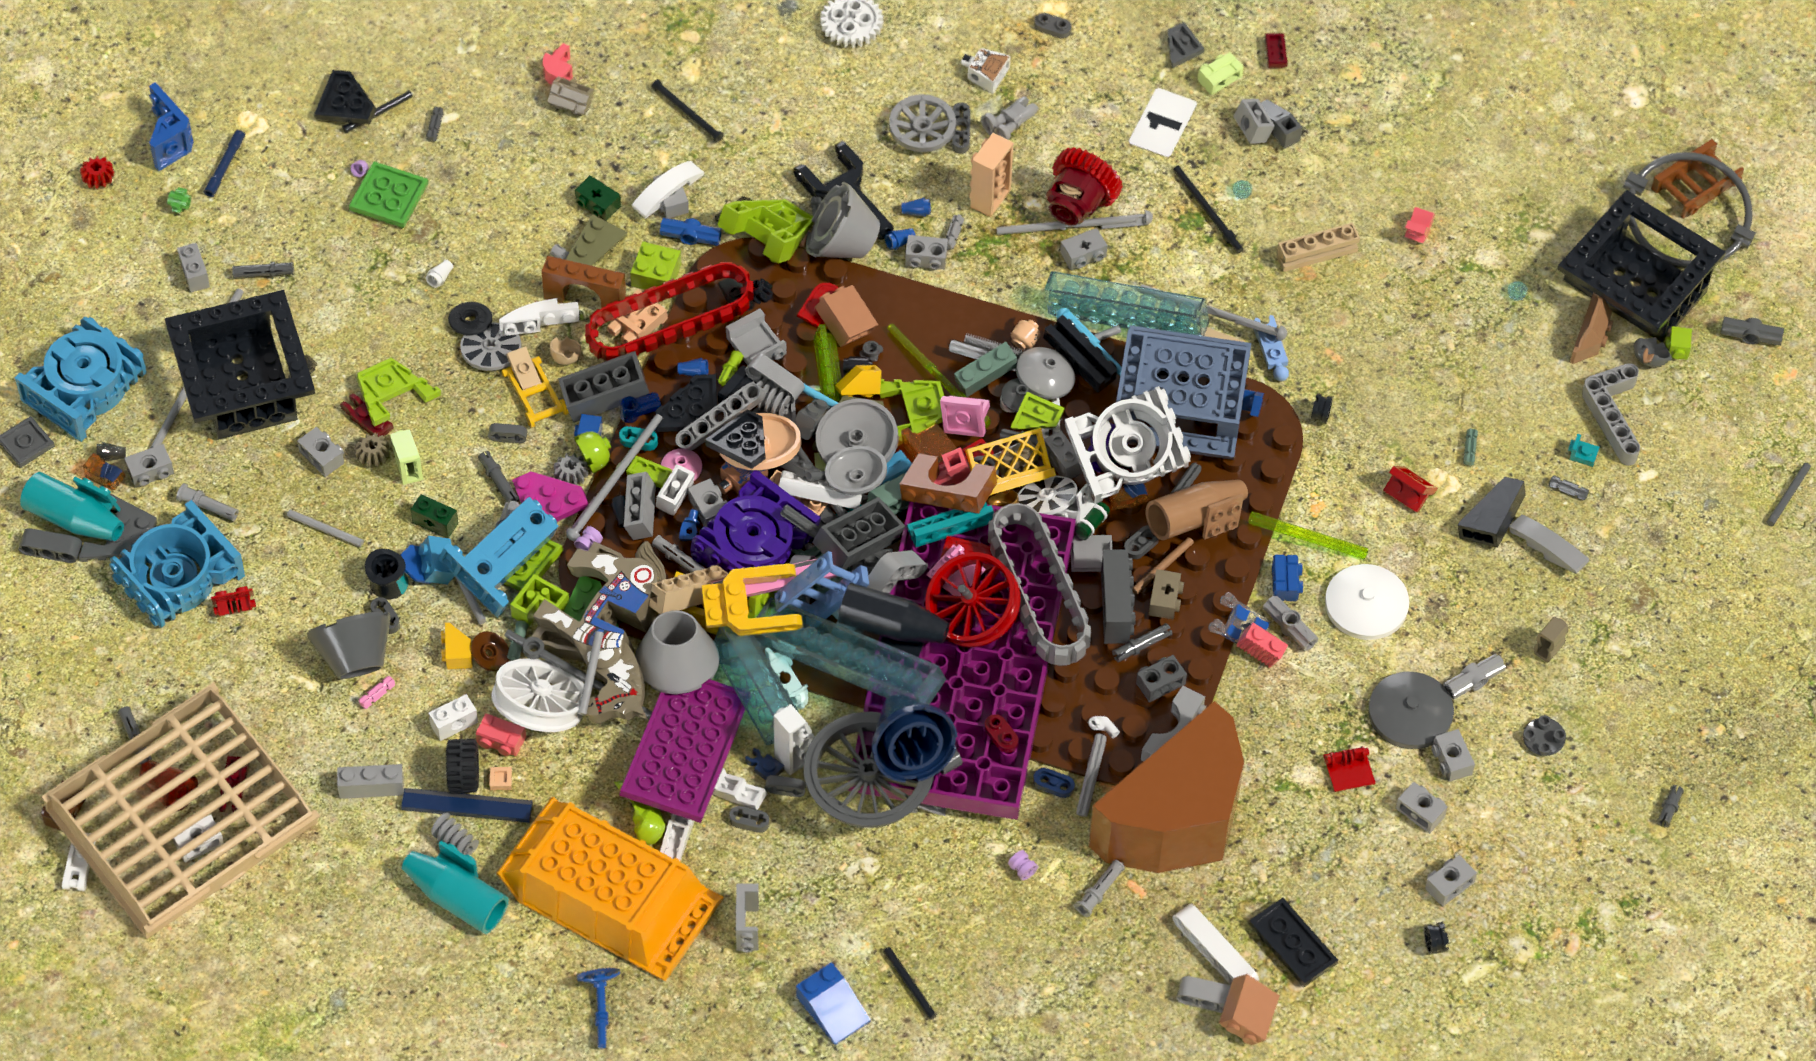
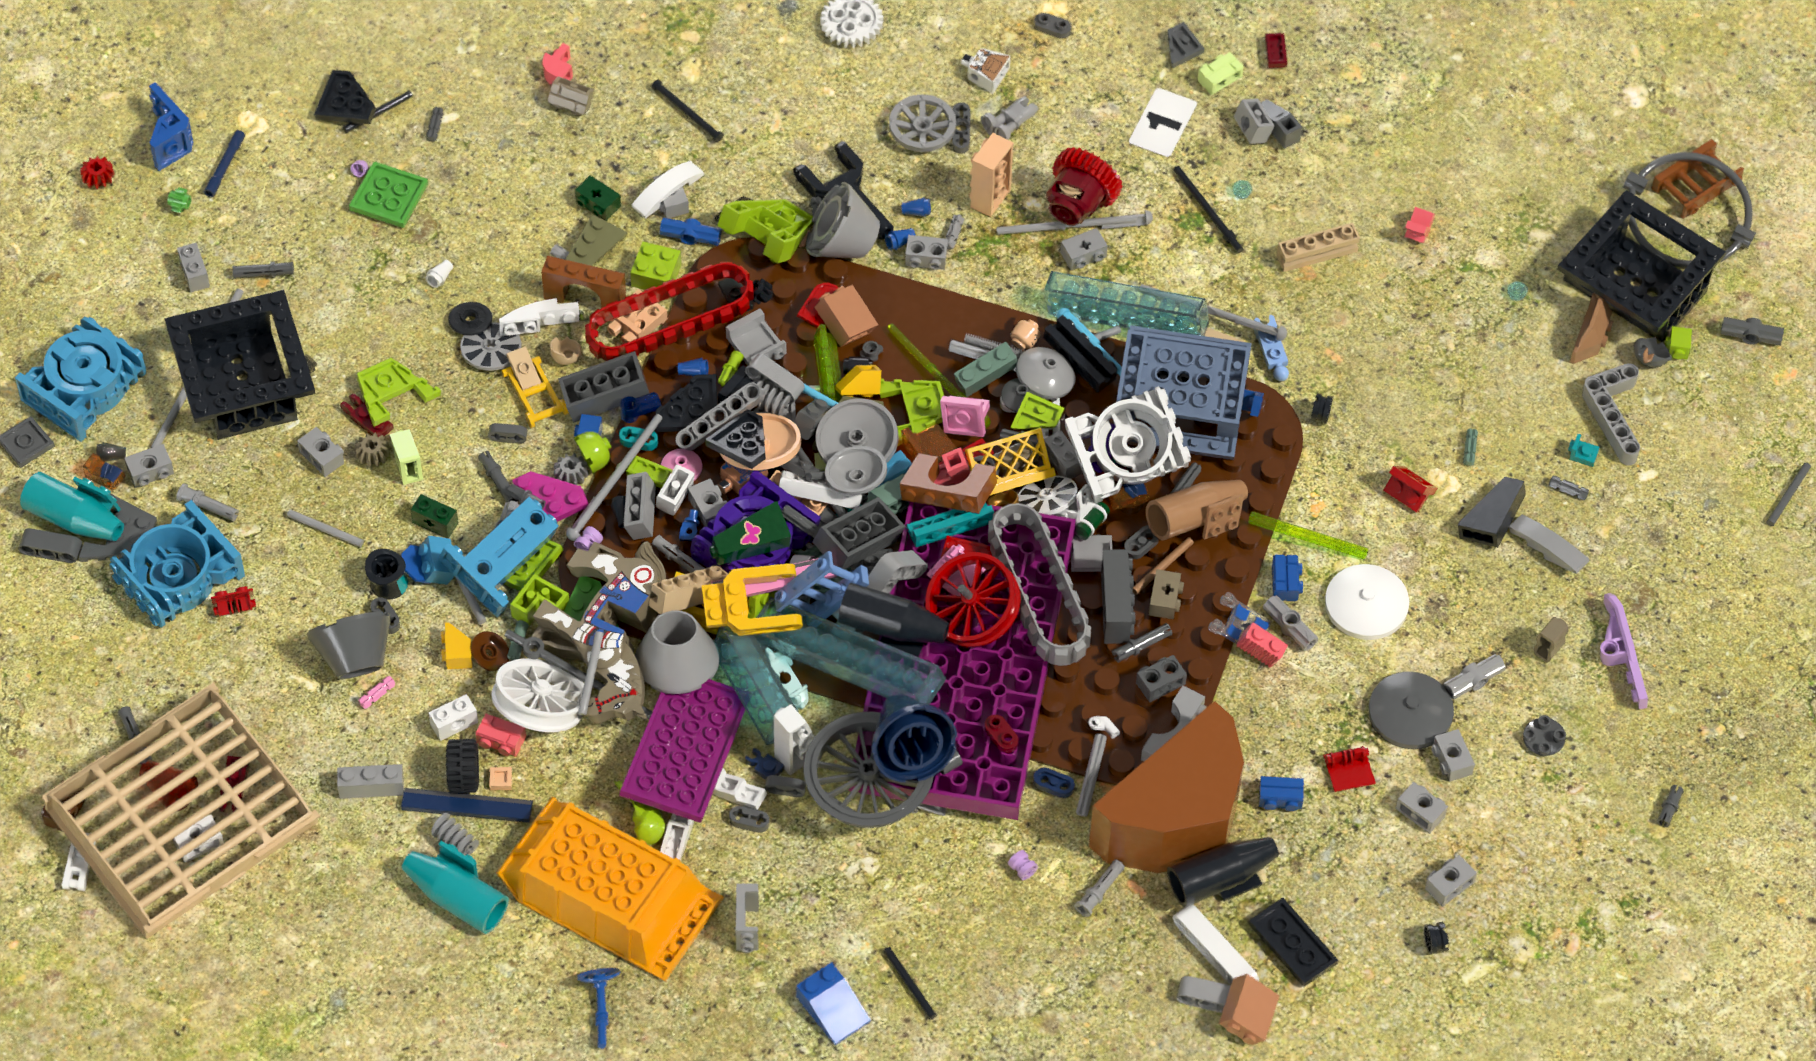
none -> dark grey axle [507,484,545,510]
none -> dark green slope [709,501,791,565]
none -> black piece [1167,837,1279,907]
none -> blue brick [1259,776,1304,811]
none -> lavender piece [1600,593,1648,709]

